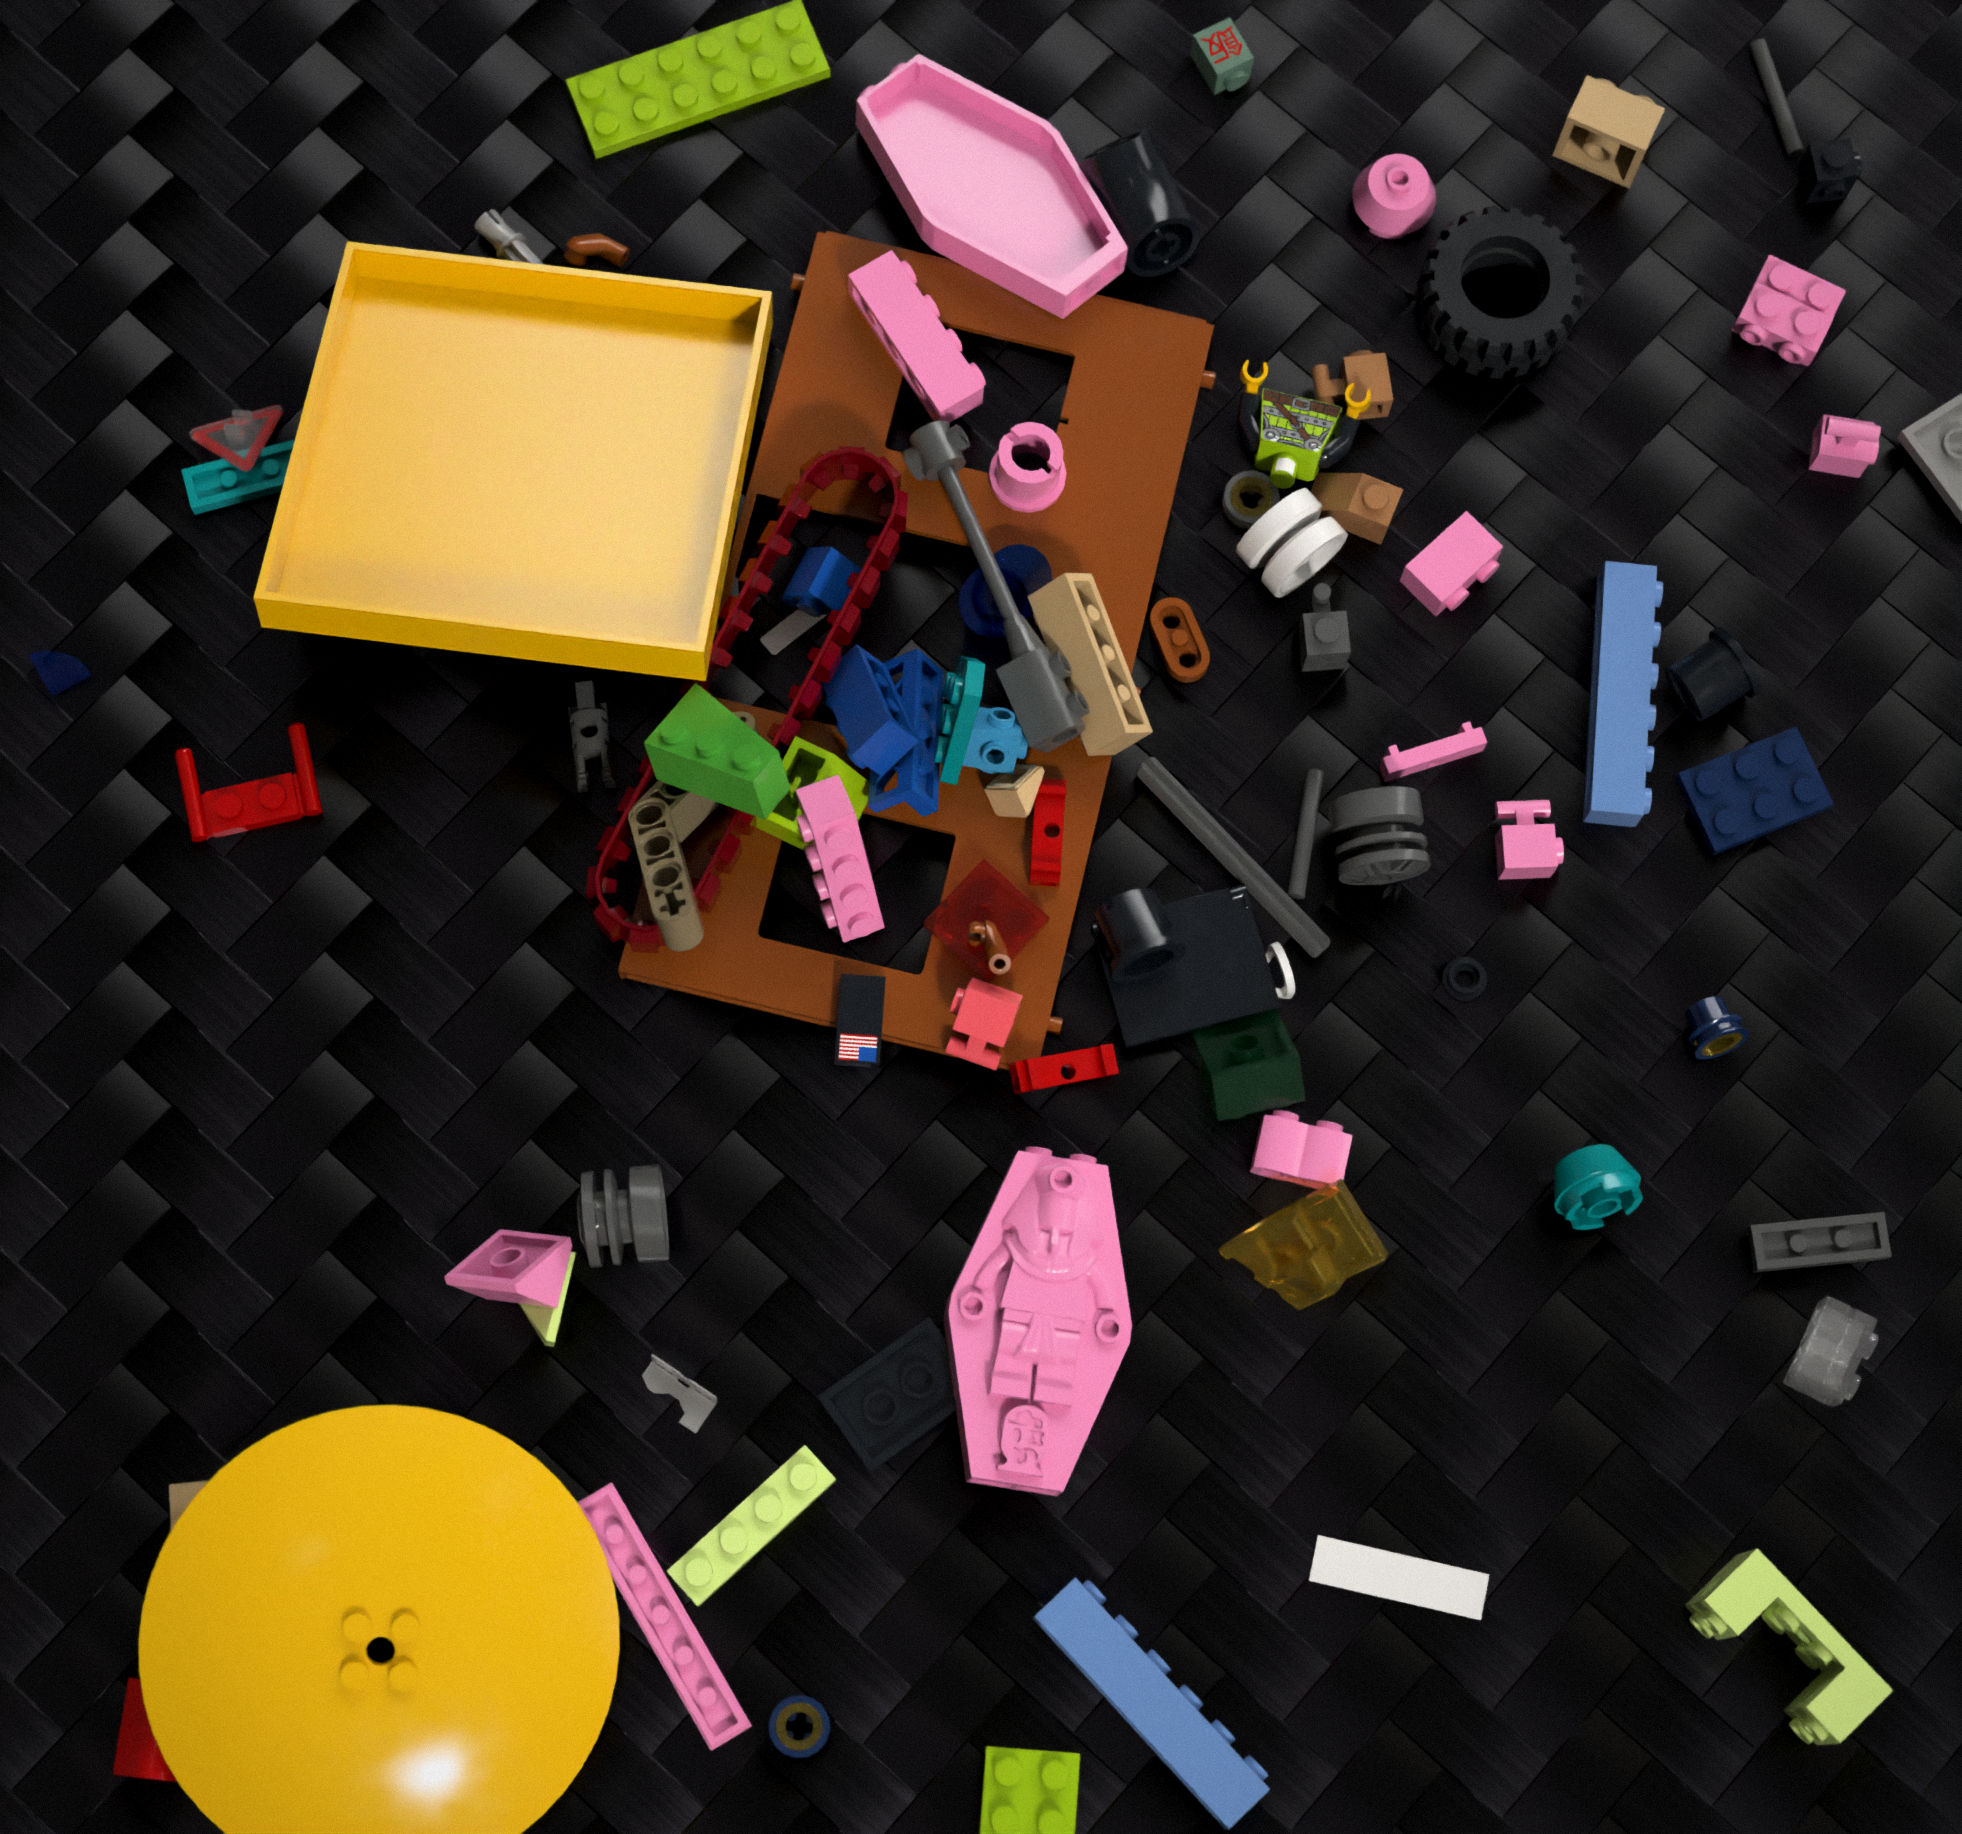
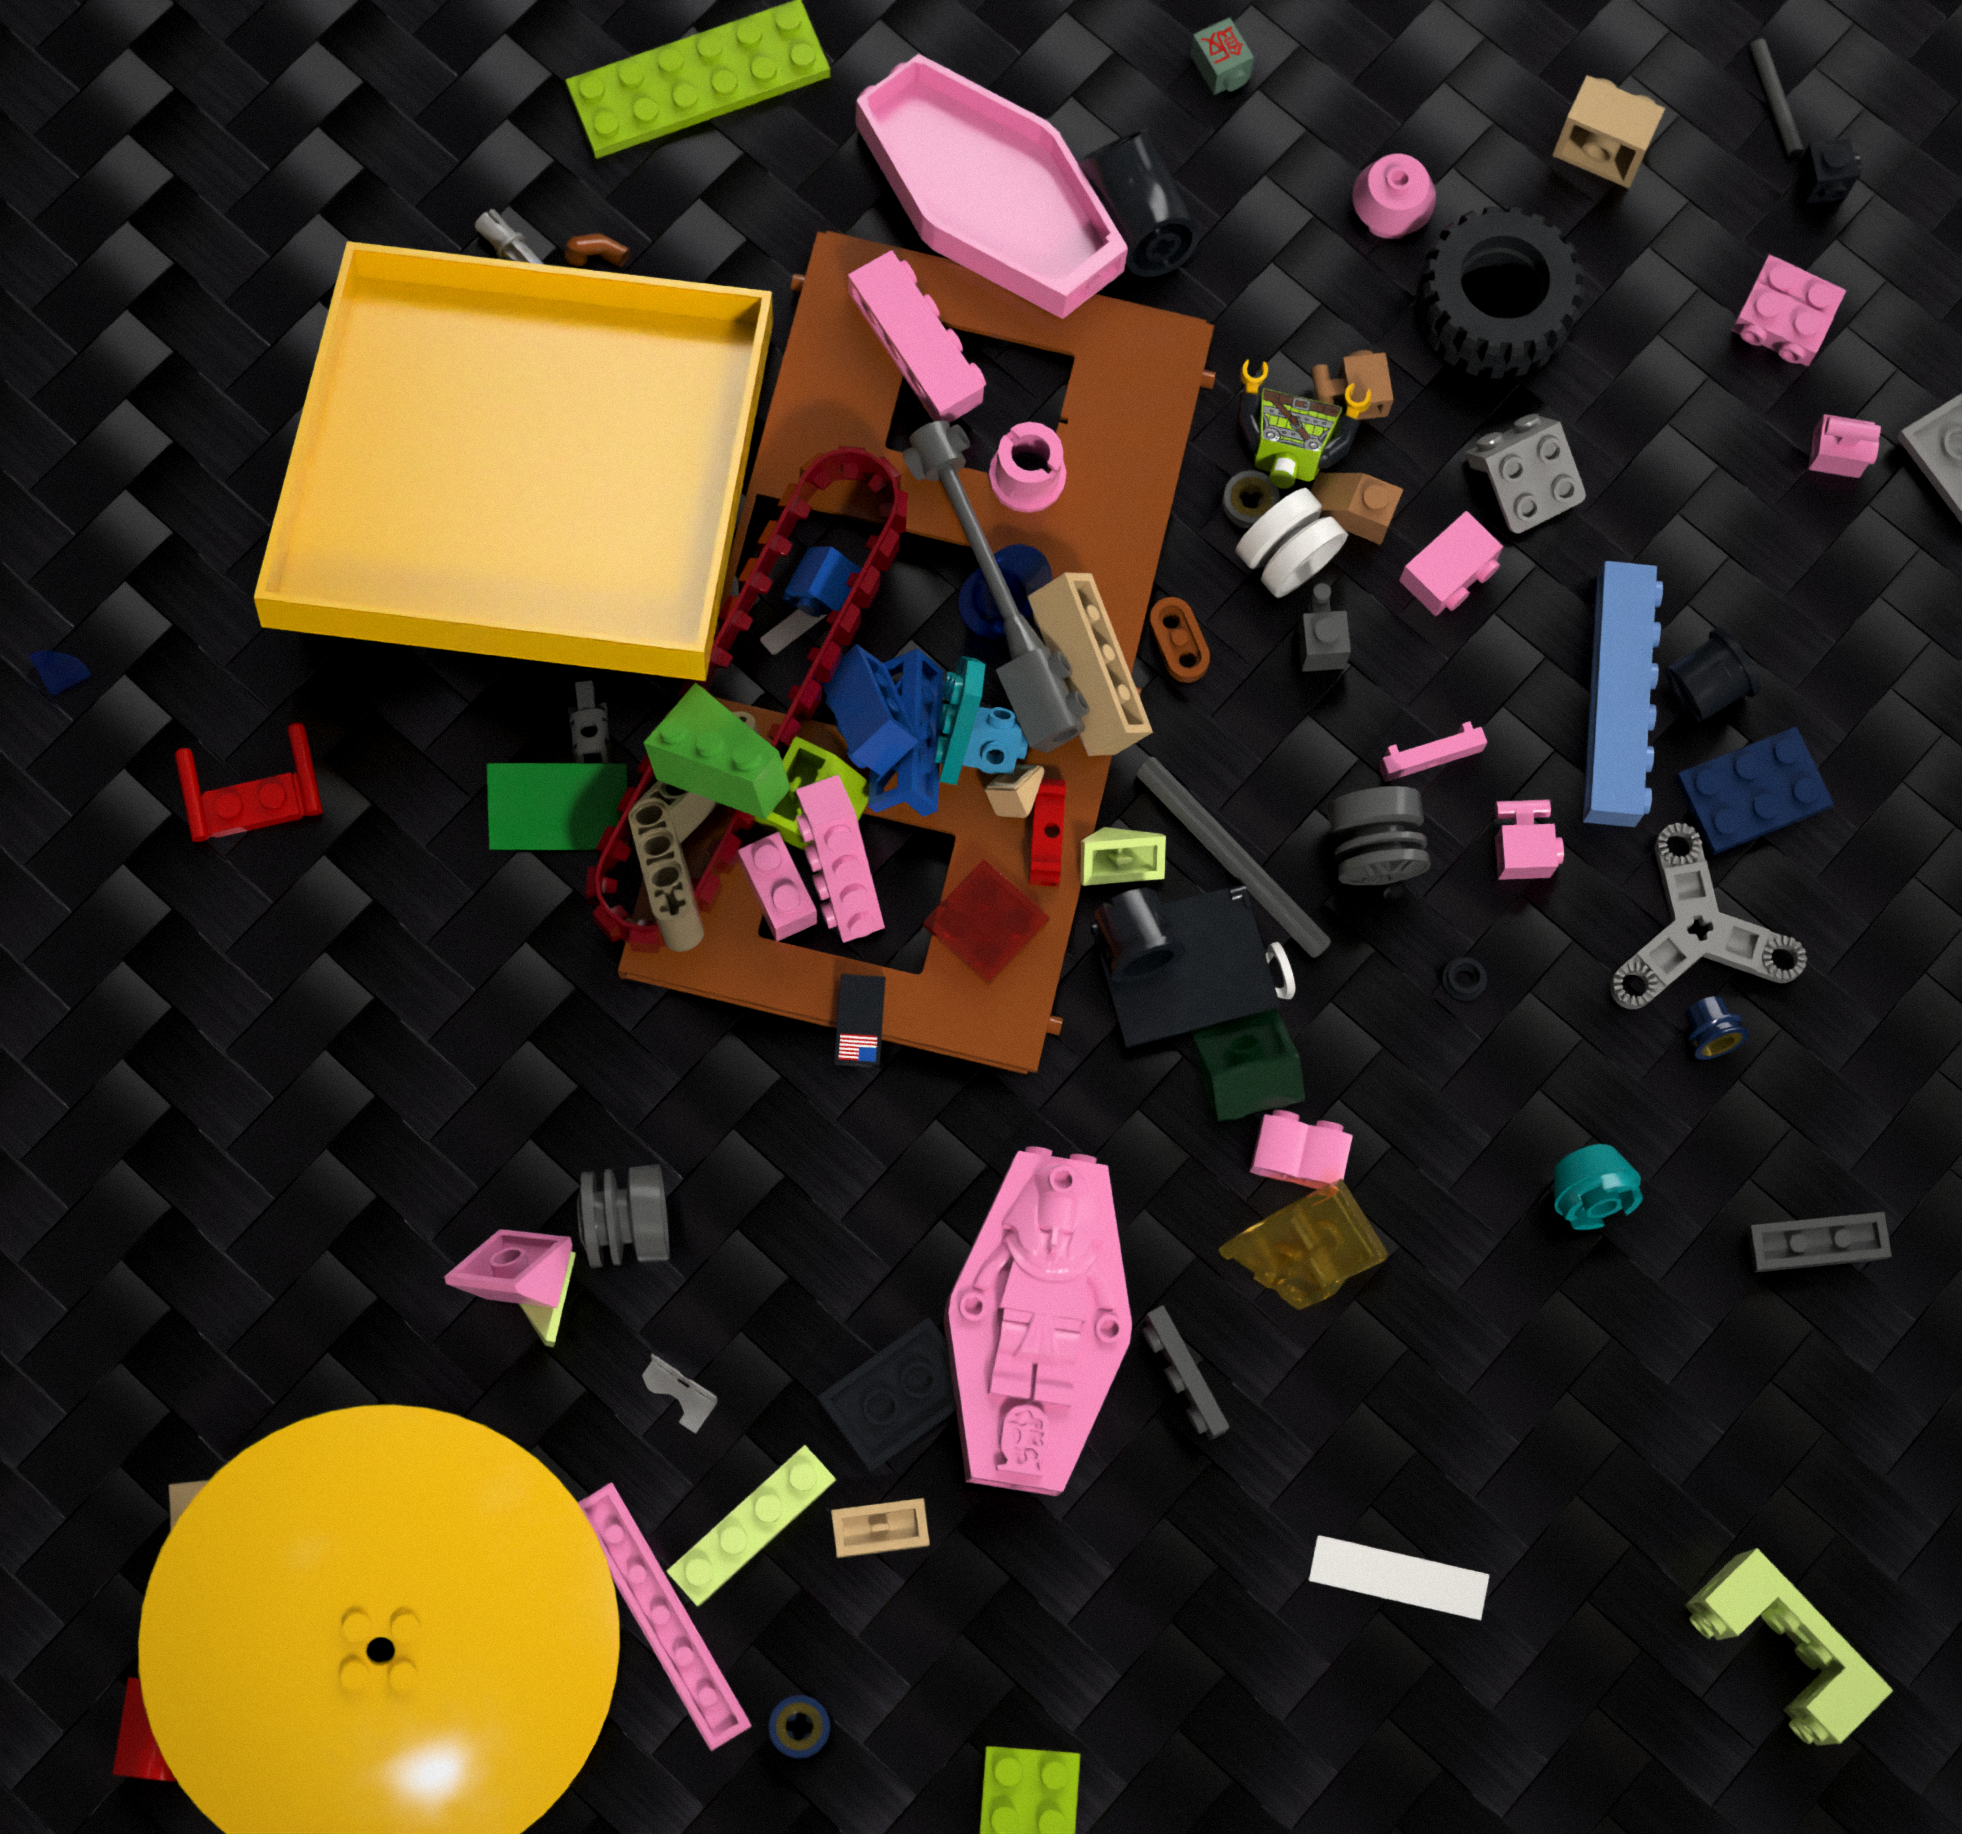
teal plate [181,440,295,515] -> none
clear piece [190,405,283,472] -> none
coral brick [945,977,1023,1071] -> none
dark orange arm [967,919,1011,975] -> none
red piece [1009,1044,1119,1094] -> none
medium blue brick [1033,1578,1270,1829] -> none
dark grey bar [1287,769,1324,899] -> none
clear brick [1783,1296,1879,1407] -> none
none -> green piece [487,763,628,850]
none -> bright pink brick [738,832,817,942]
none -> tan plate [831,1498,929,1558]
none -> yellowish green slope [1080,827,1166,886]
none -> dark grey plate [1142,1305,1230,1440]
none -> light grey bracket [1465,414,1586,533]
none -> light grey piece [1610,823,1807,1009]

